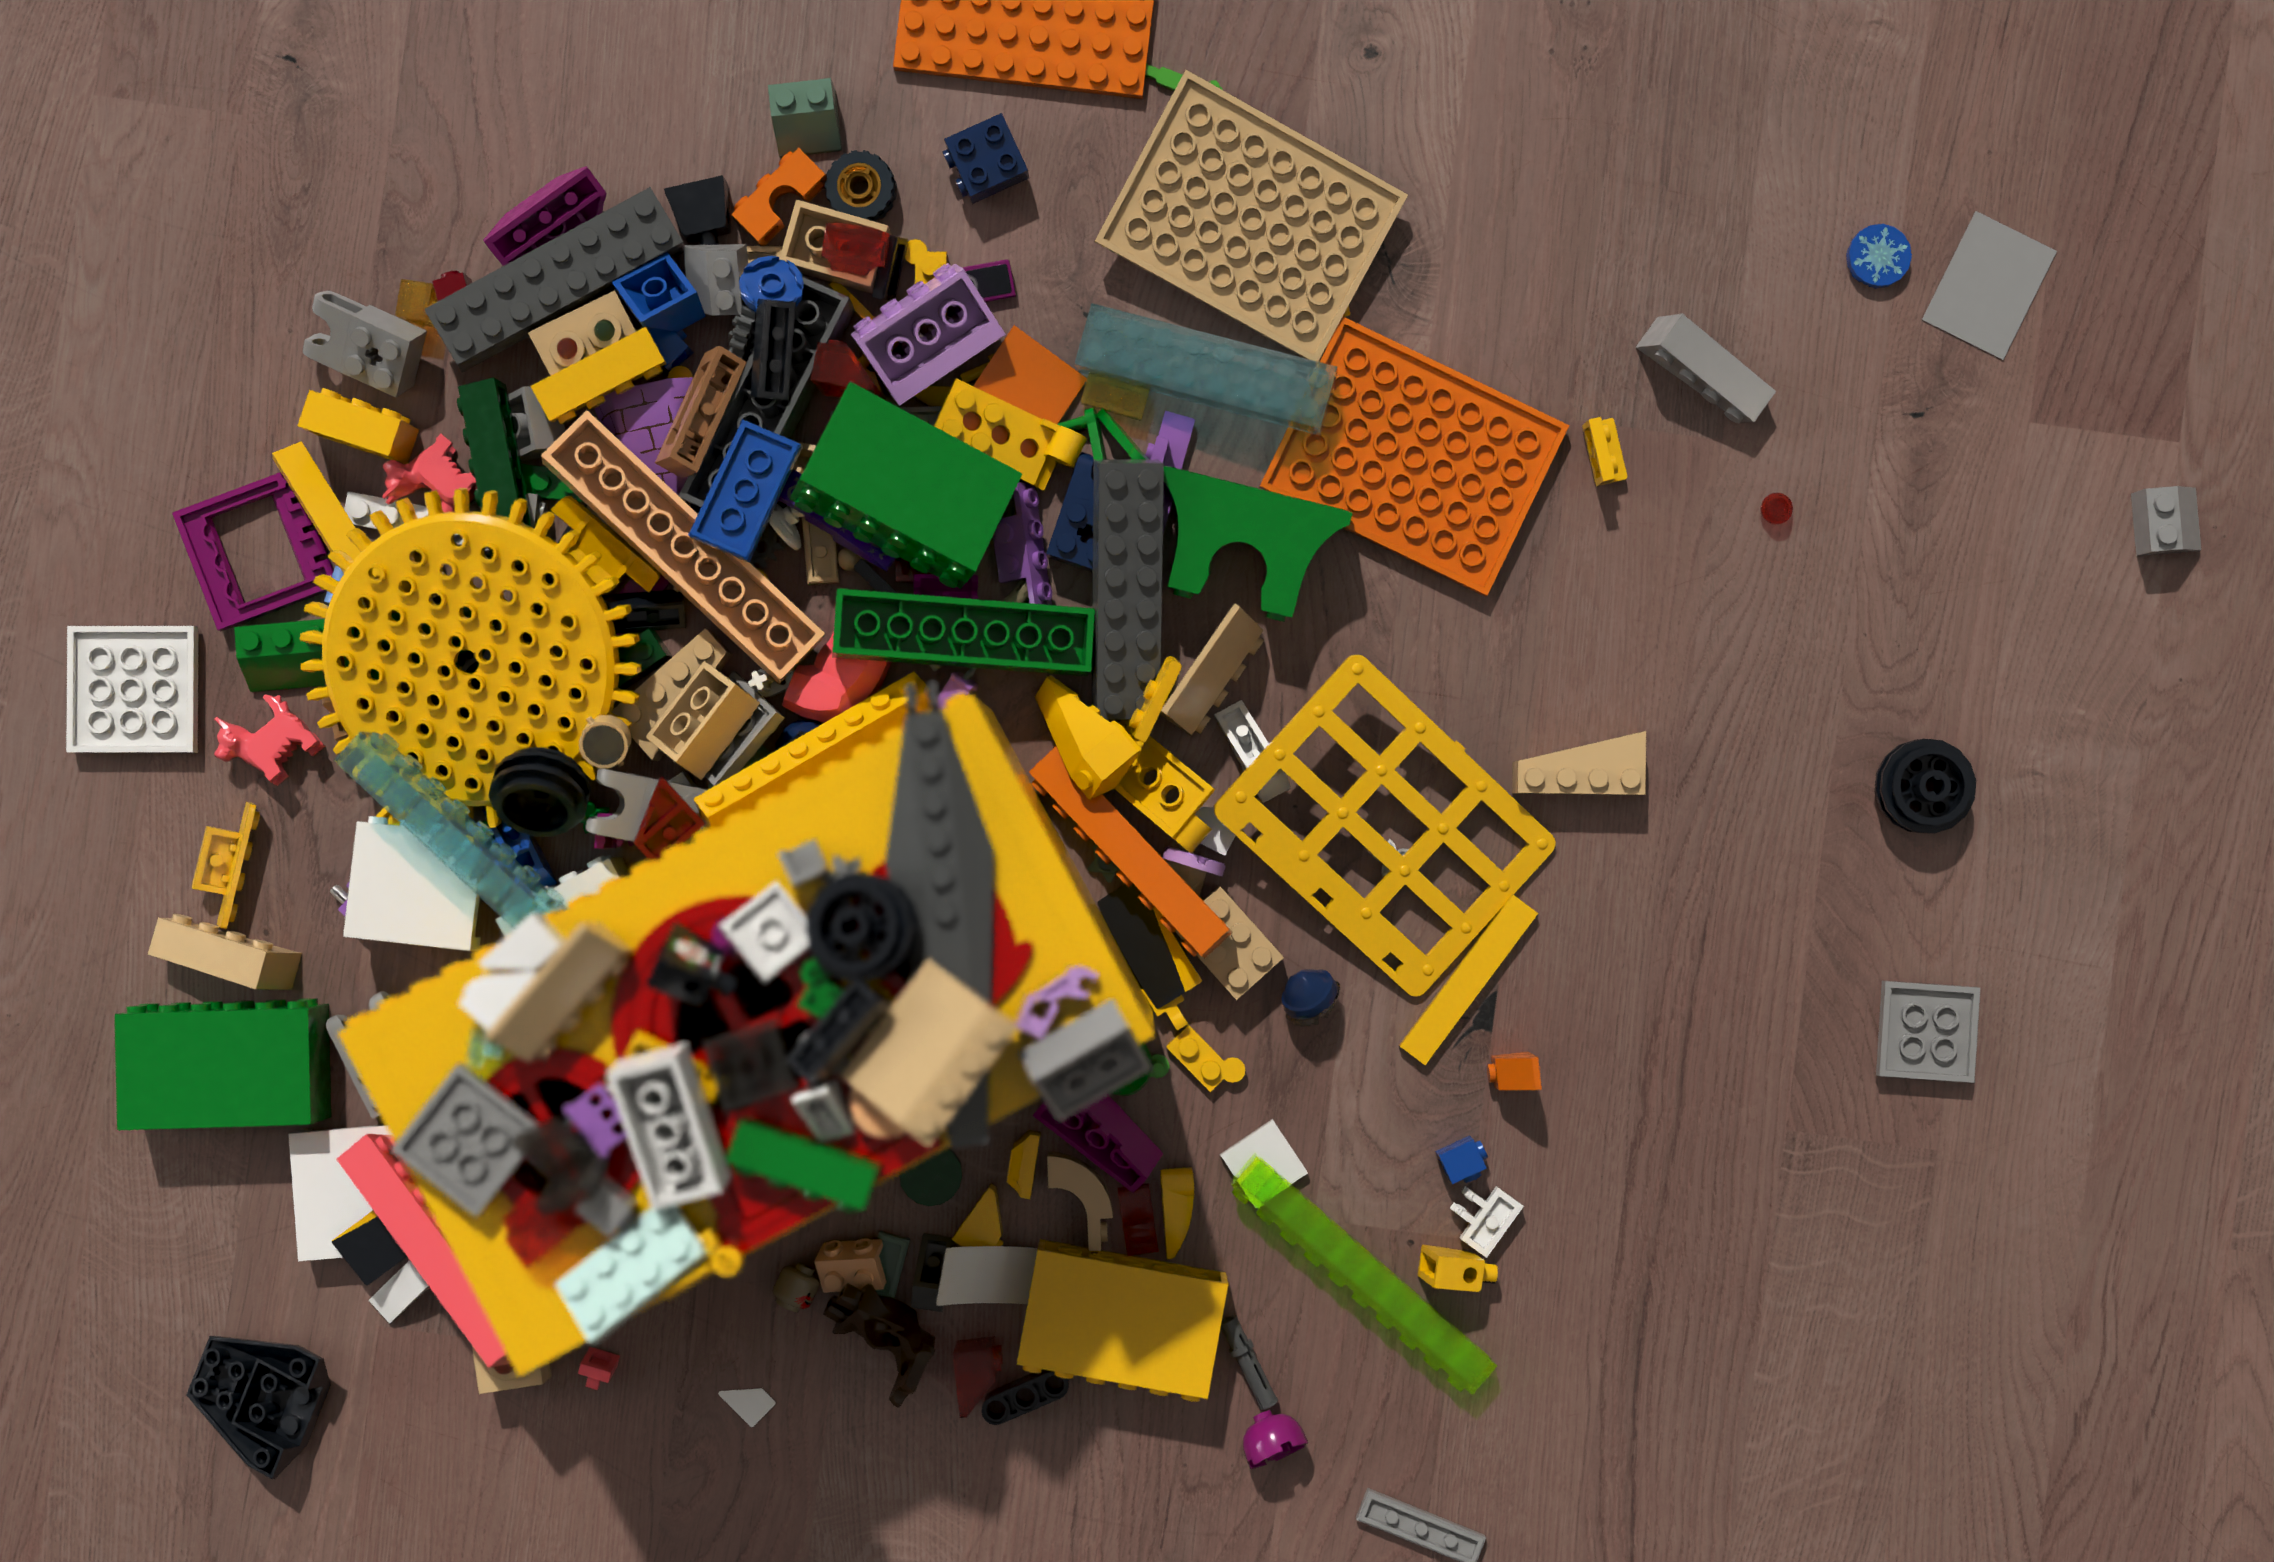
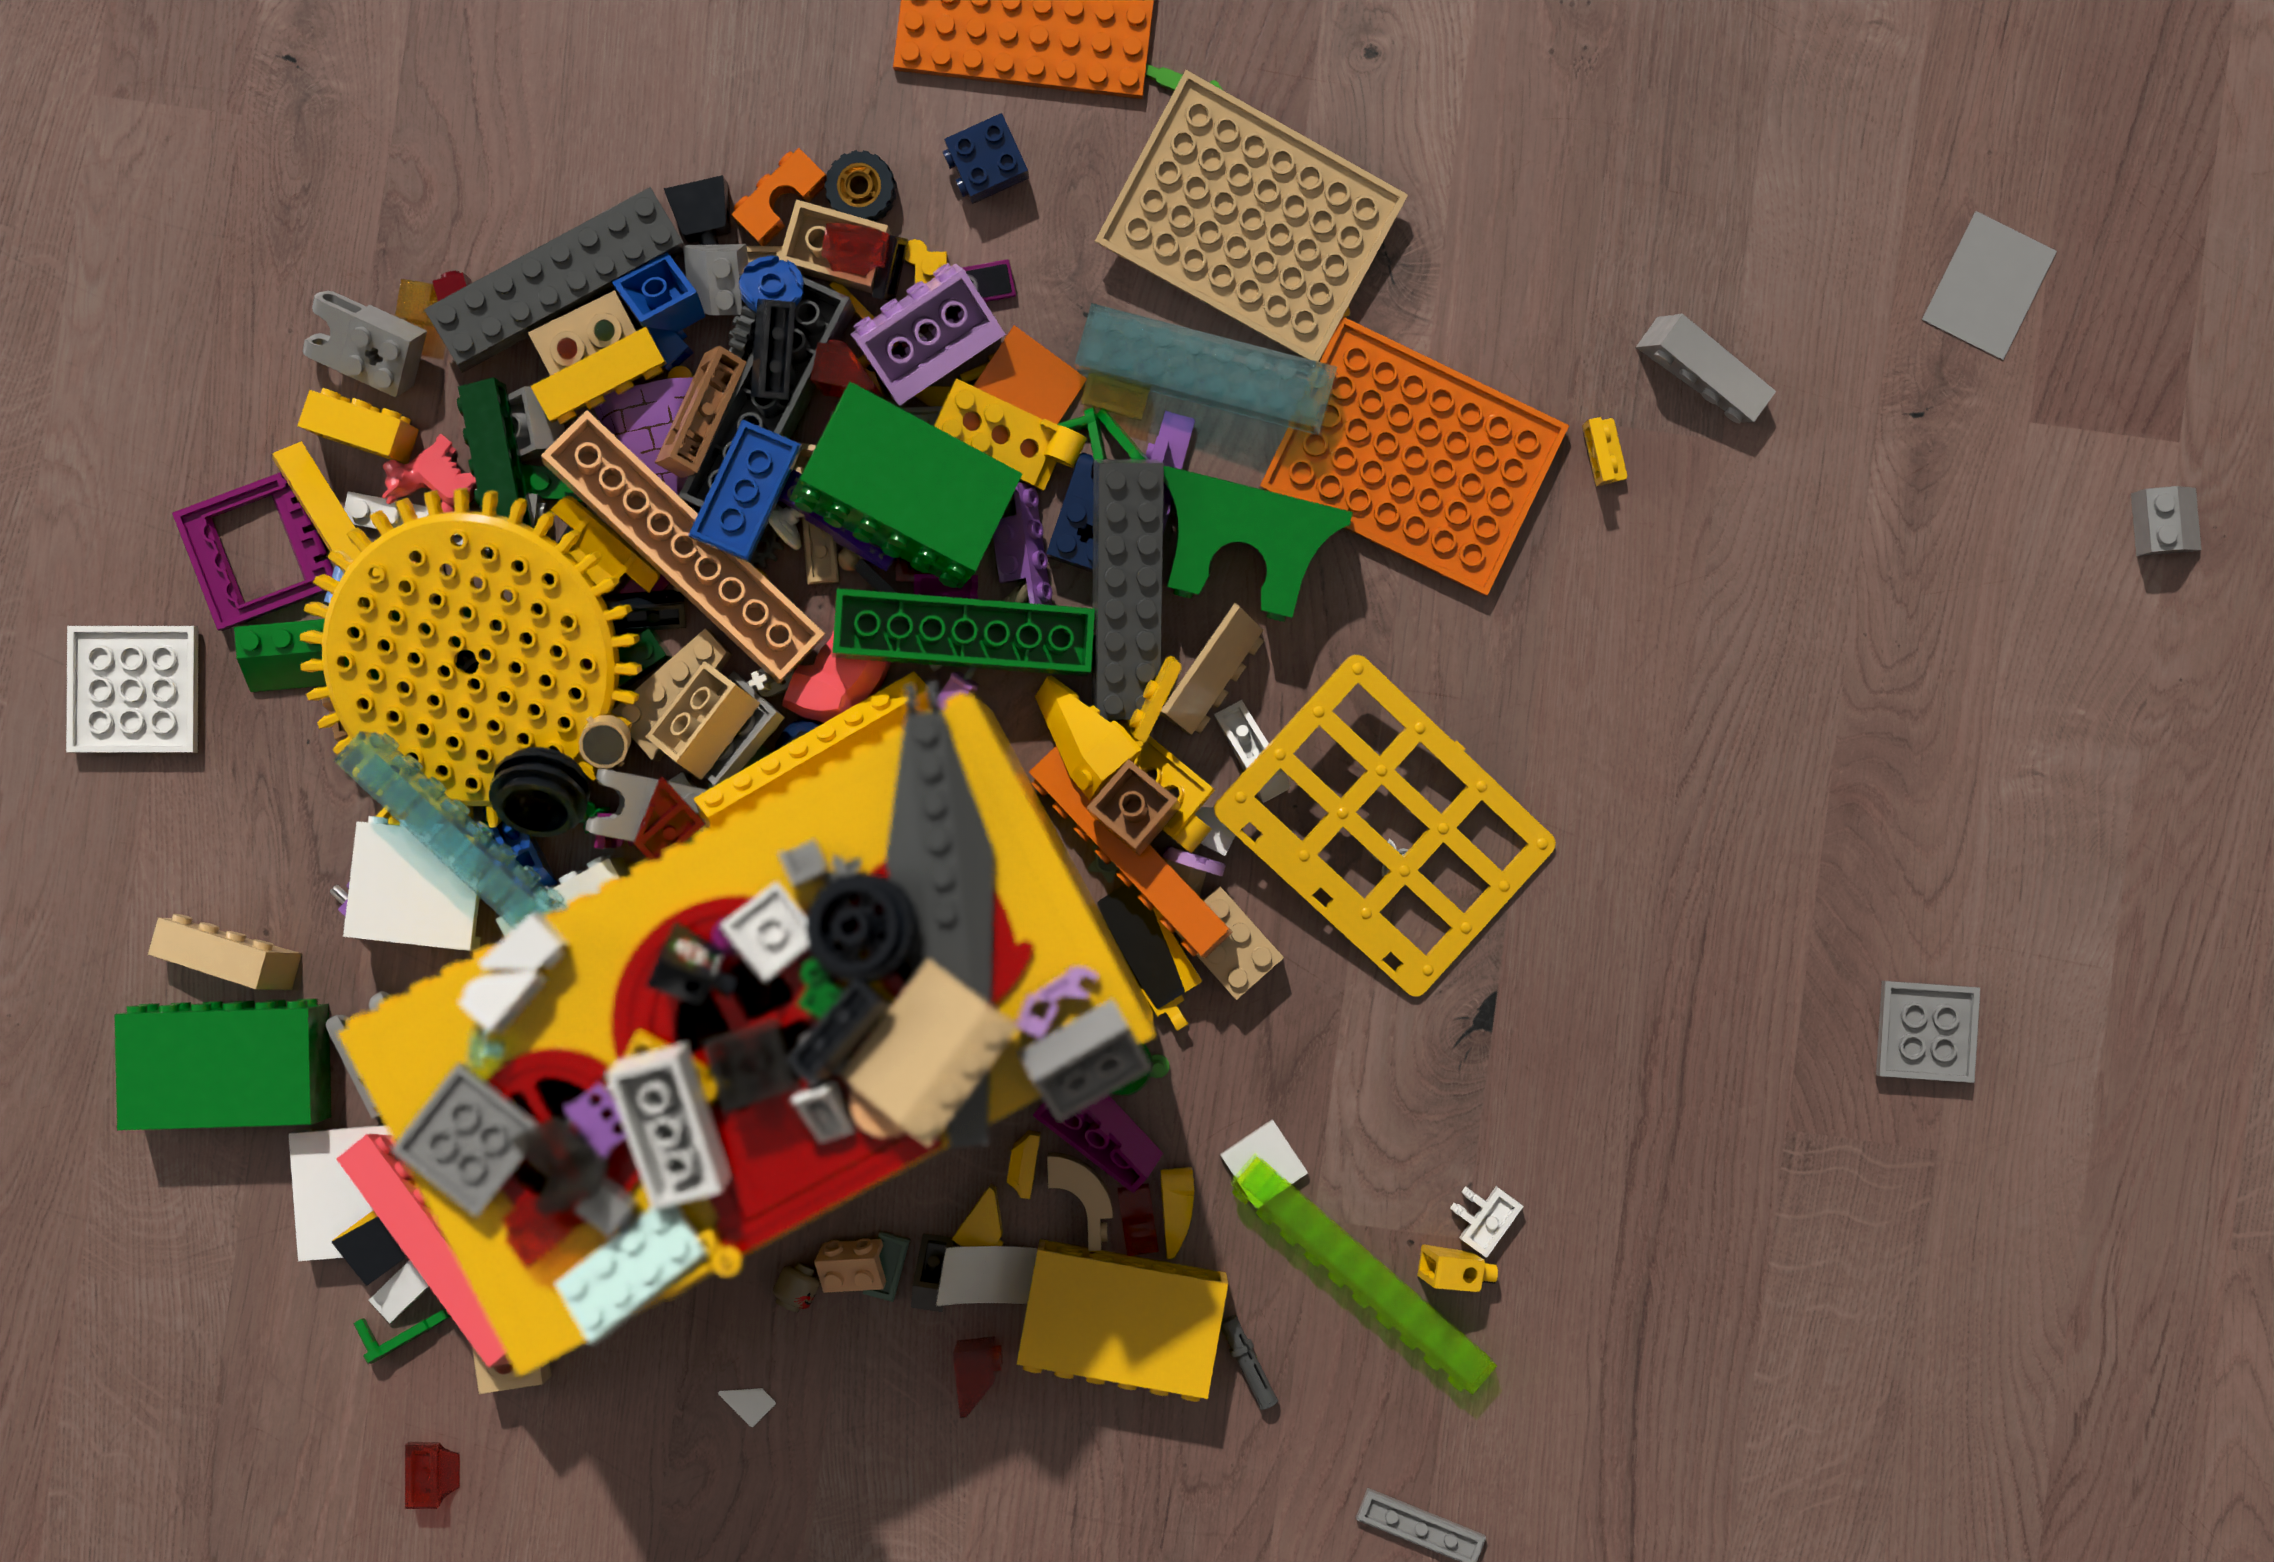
black wedge [186,1335,331,1479] -> none
yellow bracket [192,802,260,929] -> none
coral animal [214,694,325,786] -> none
magenta wedge [483,166,607,266] -> none
tan slope [485,922,633,1062] -> none
coral tile [578,1347,620,1390] -> none
green brick [725,1117,882,1213] -> none
sand green slope [768,78,842,158] -> none
dark brown hips [823,1283,935,1408] -> none
dark green tile [899,1147,963,1206] -> none
black beam [981,1369,1070,1425] -> none
yellow hinge [1166,1024,1246,1092] -> none
magenta cylinder [1243,1410,1308,1469] -> none
dark blue hair [1281,969,1340,1027] -> none
yellow tile [1399,894,1538,1065] -> none
blue brick [1435,1135,1488,1184] -> none
orange slope [1487,1052,1542,1090] -> none
tan wedge [1512,731,1646,795] -> none
clear red plate [1760,493,1793,525] -> none
blue tile [1846,224,1912,288] -> none
black wheel [1874,739,1976,834] -> none
none -> green piece [354,1309,451,1365]
none -> clear red slope [405,1442,460,1509]
none -> medium nougat brick [1087,759,1181,856]

